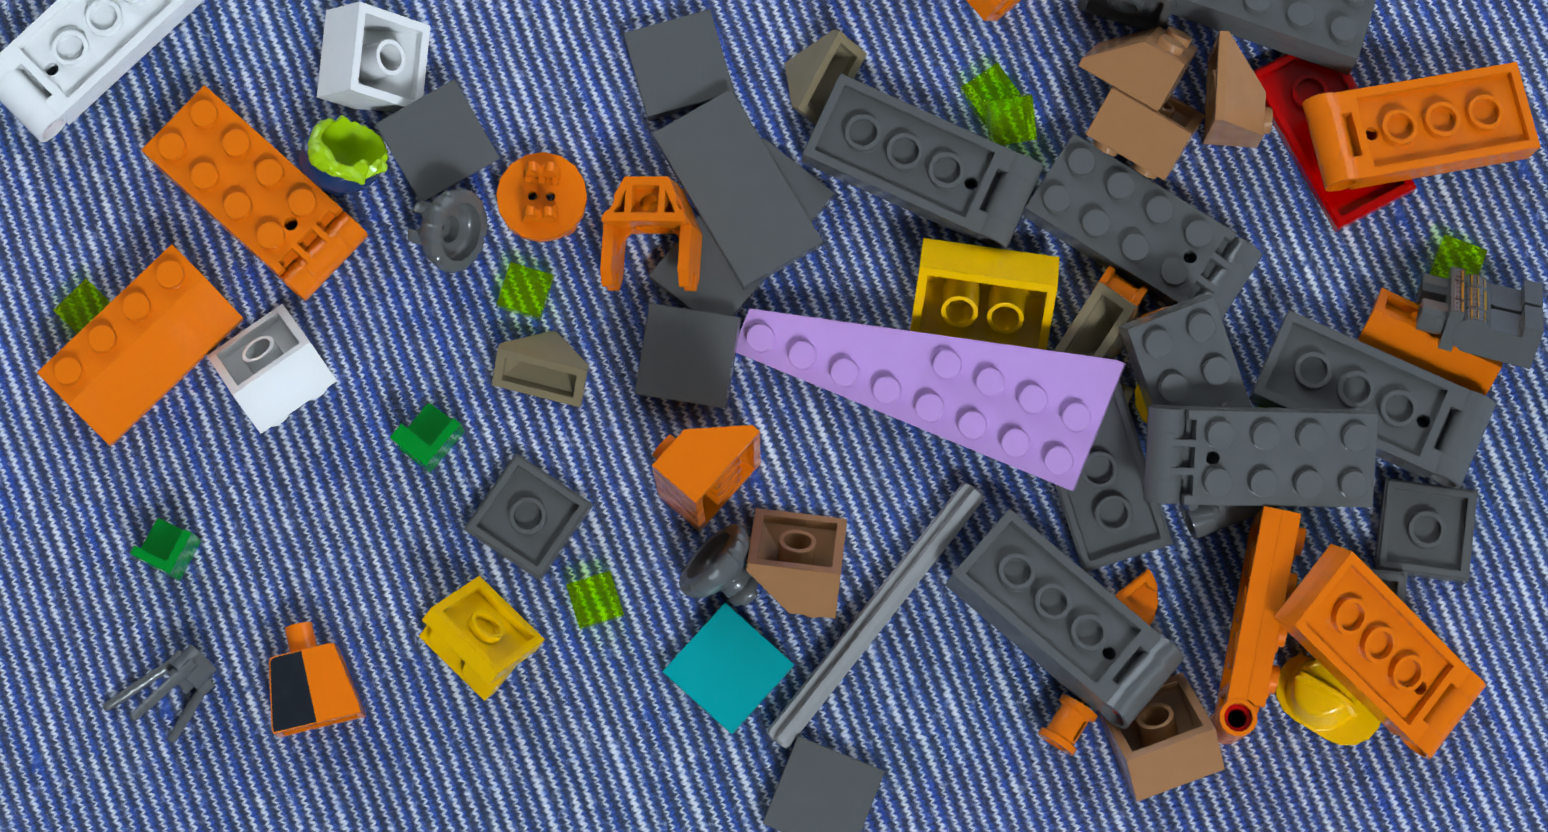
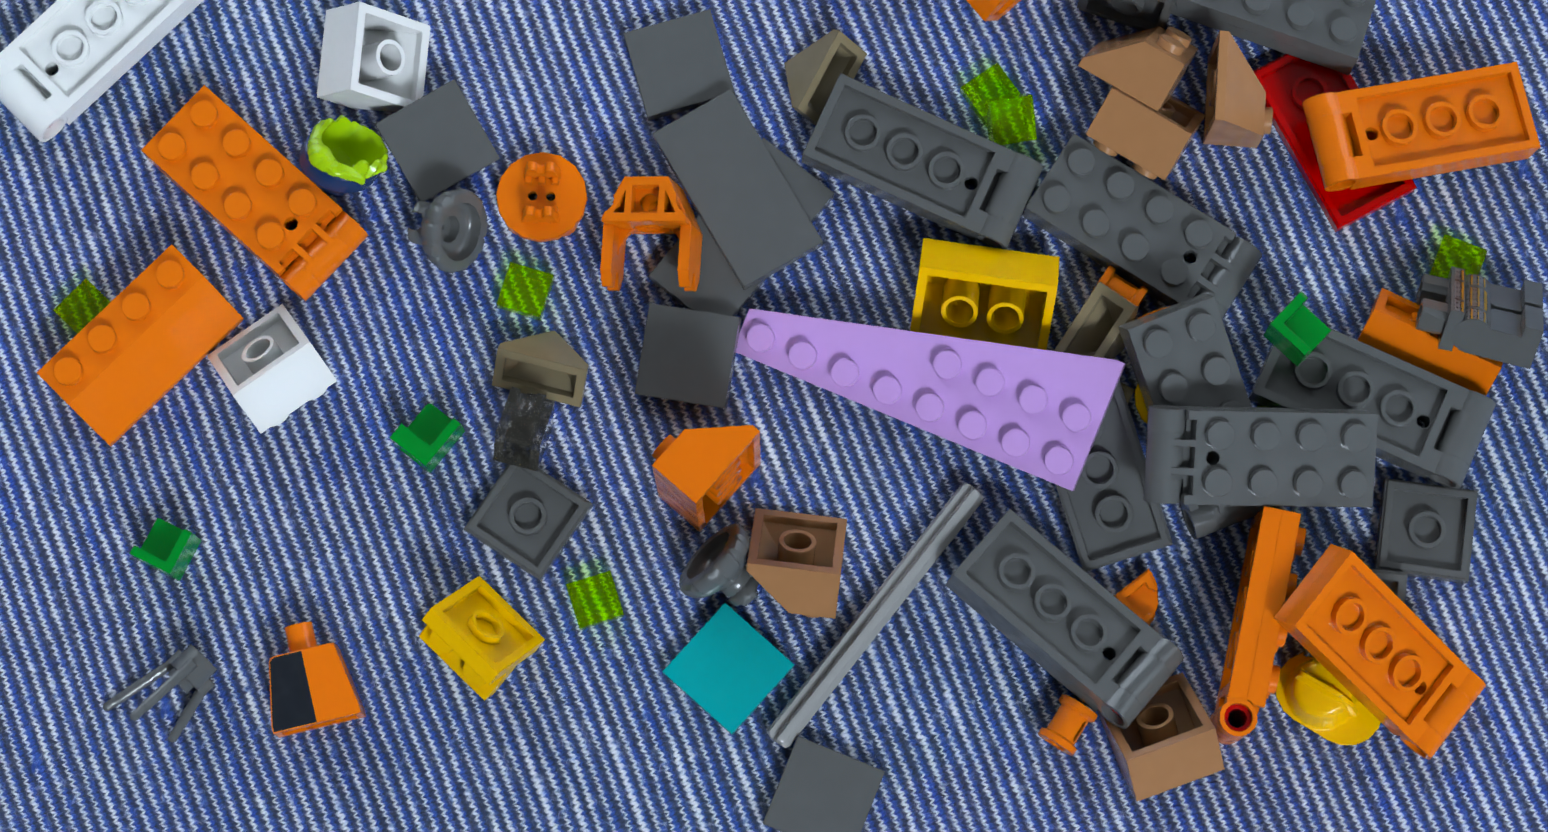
none -> clear smoke brick [493,387,555,471]
none -> green panel [1263,291,1331,367]

